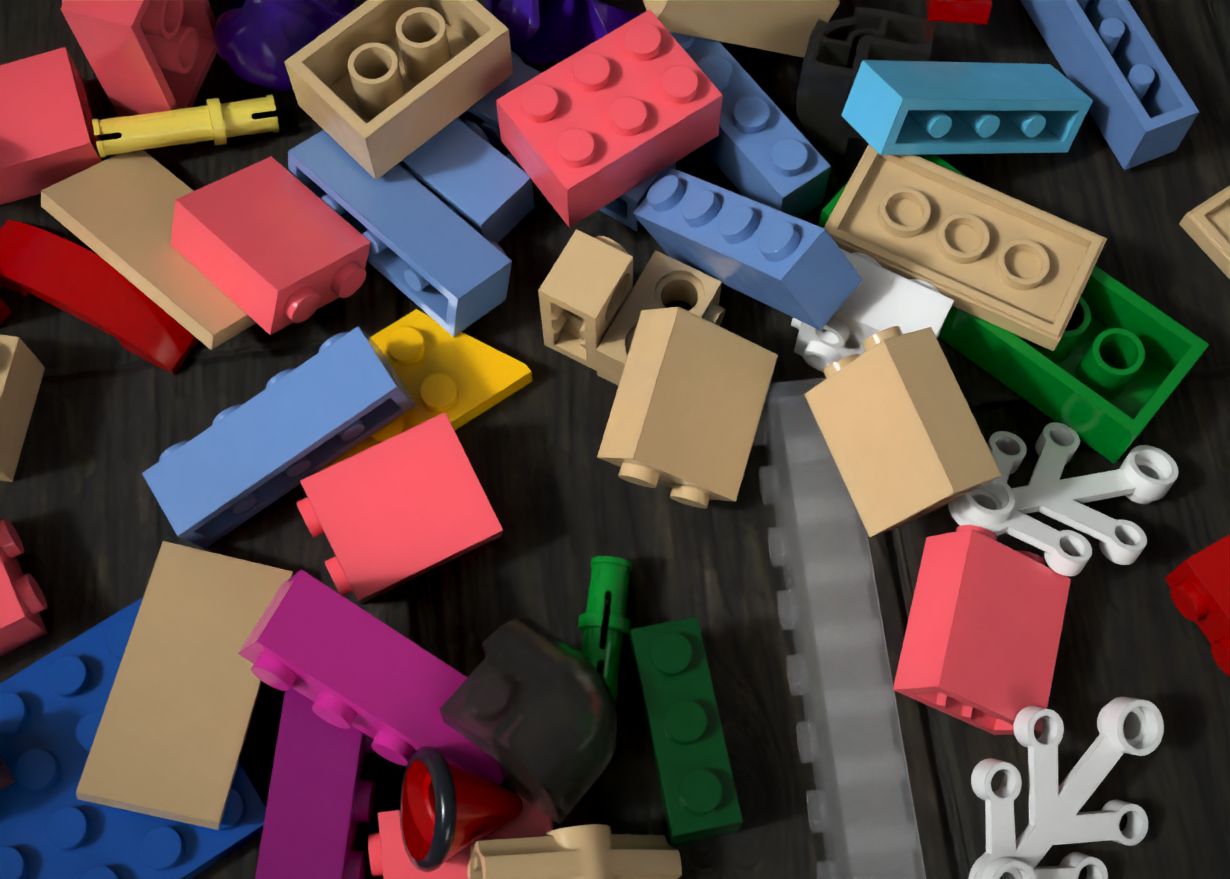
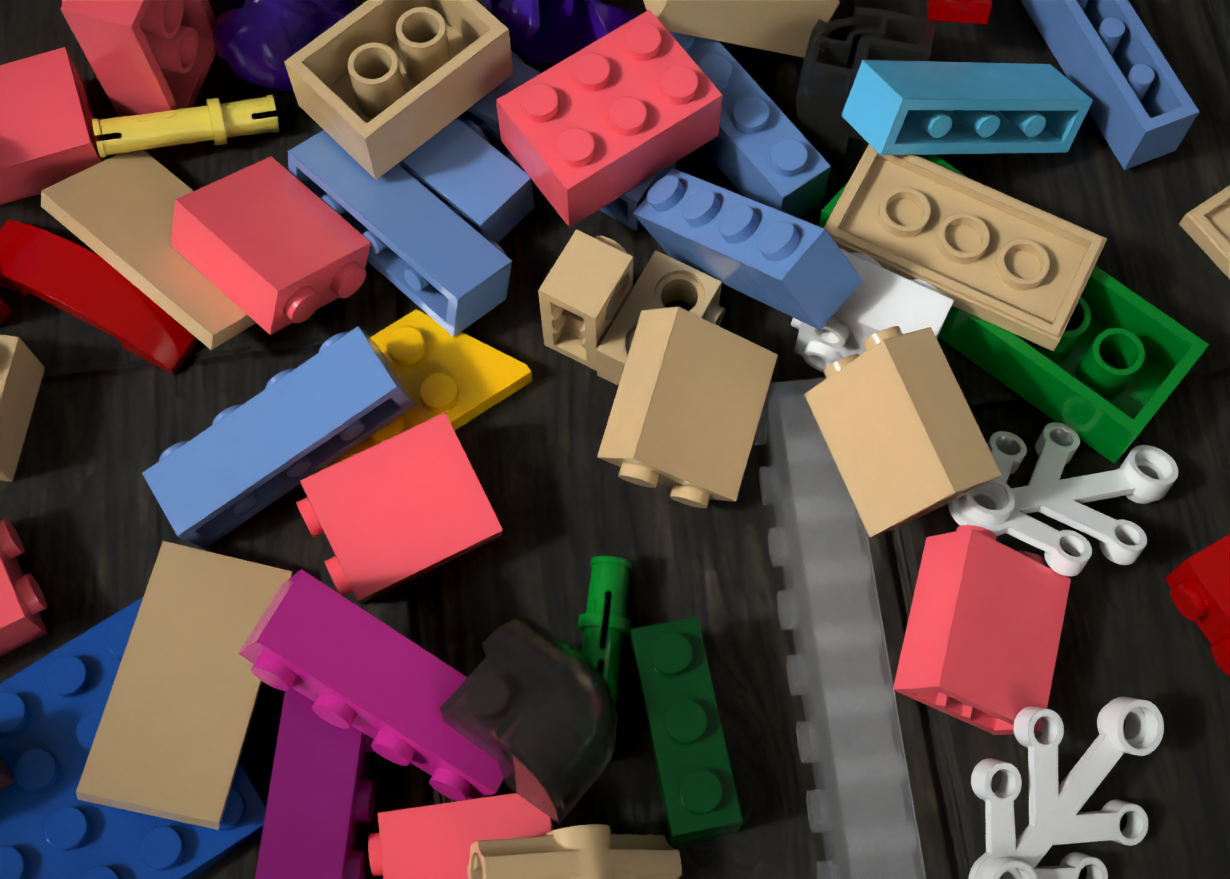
red hat [399,746,523,873] -> none

